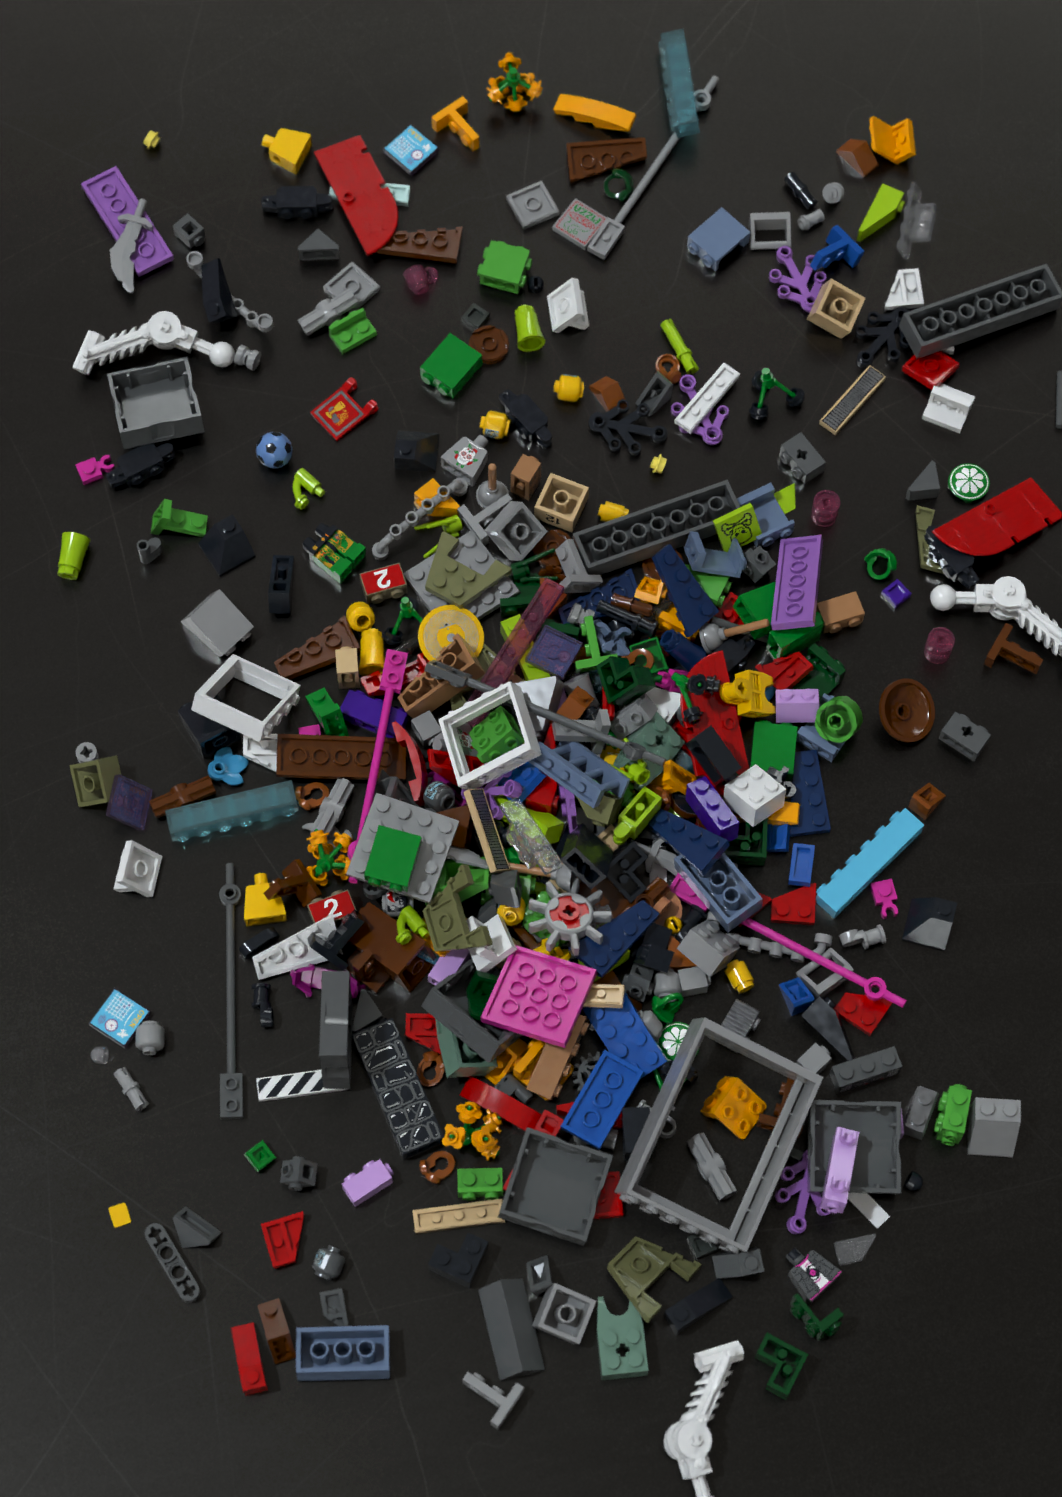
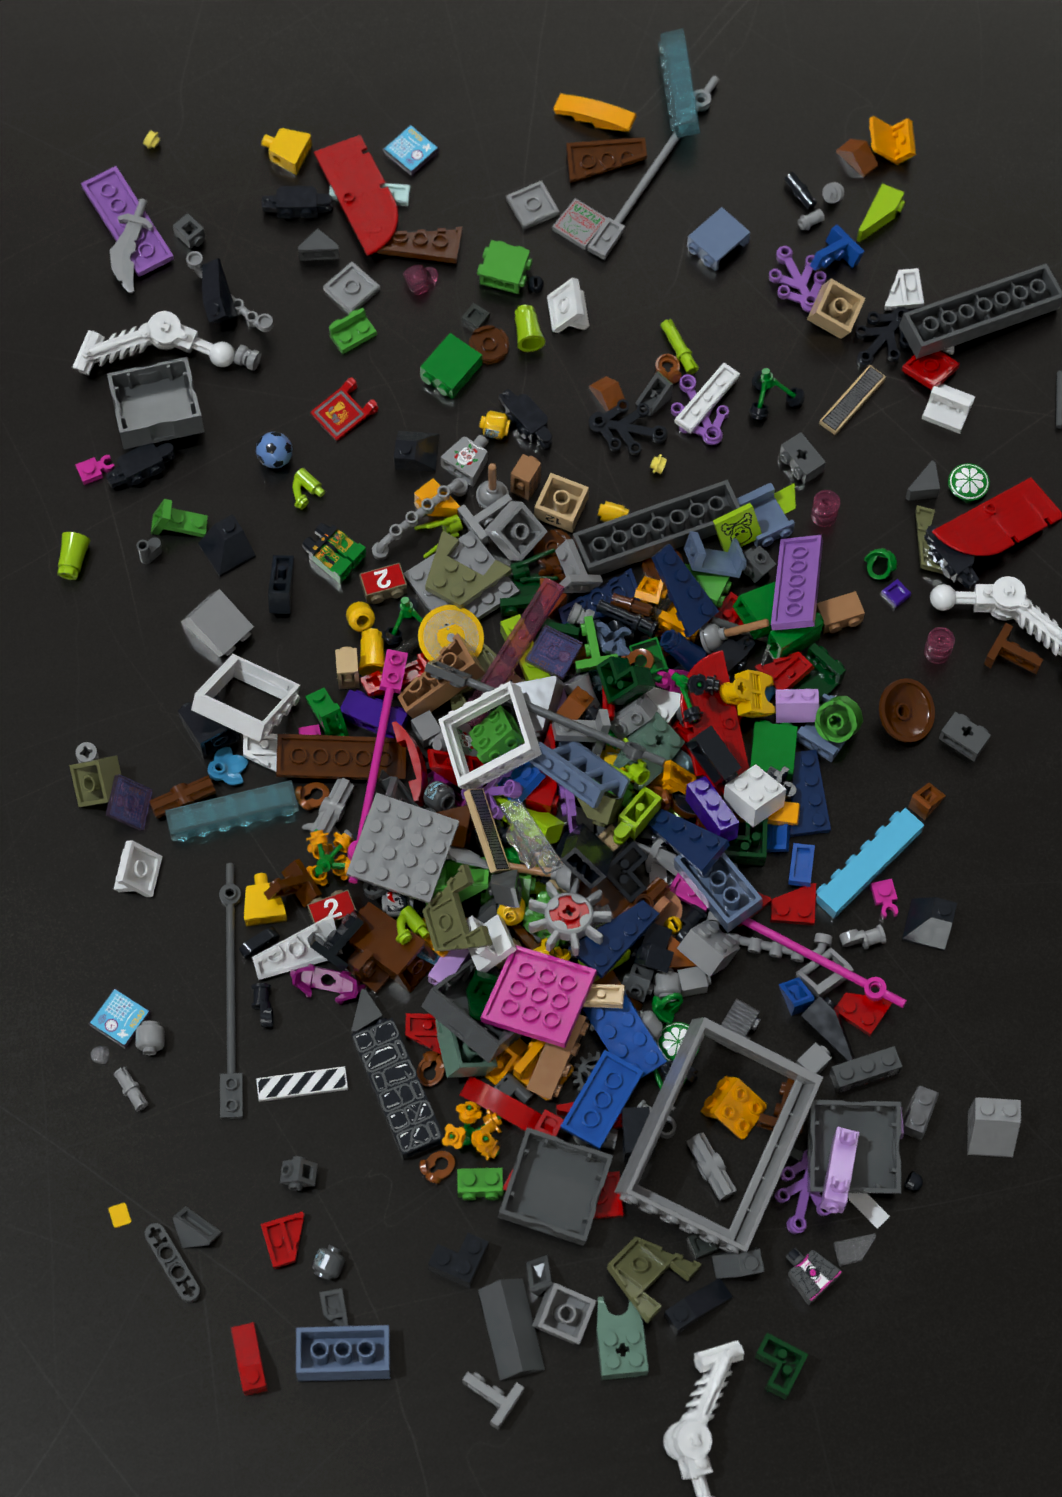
green tile [244,1140,276,1172] -> none
reddish brown bracket [257,1298,296,1364] -> none
reddish brown wing [274,615,360,680] -> none
light grey piece [298,288,359,336] -> none
dark grey tile [319,971,353,1089] -> none
lavender brick [342,1159,394,1207] -> none
green brick [364,825,422,893] -> none
tan tile [412,1199,505,1234] -> none
light orange bracket [432,96,479,151] -> none
light orange plant [486,52,543,112] -> none
yellow head [553,374,584,402] -> none
dark green piece [603,169,634,202] -> none
yellow brick [725,959,754,994] -> none
light grey tile [749,212,791,250] -> none
dark green bracket [790,1293,844,1341] -> none
clear bracket [897,182,937,259] -> none
bright green brick [934,1084,972,1146] -> none

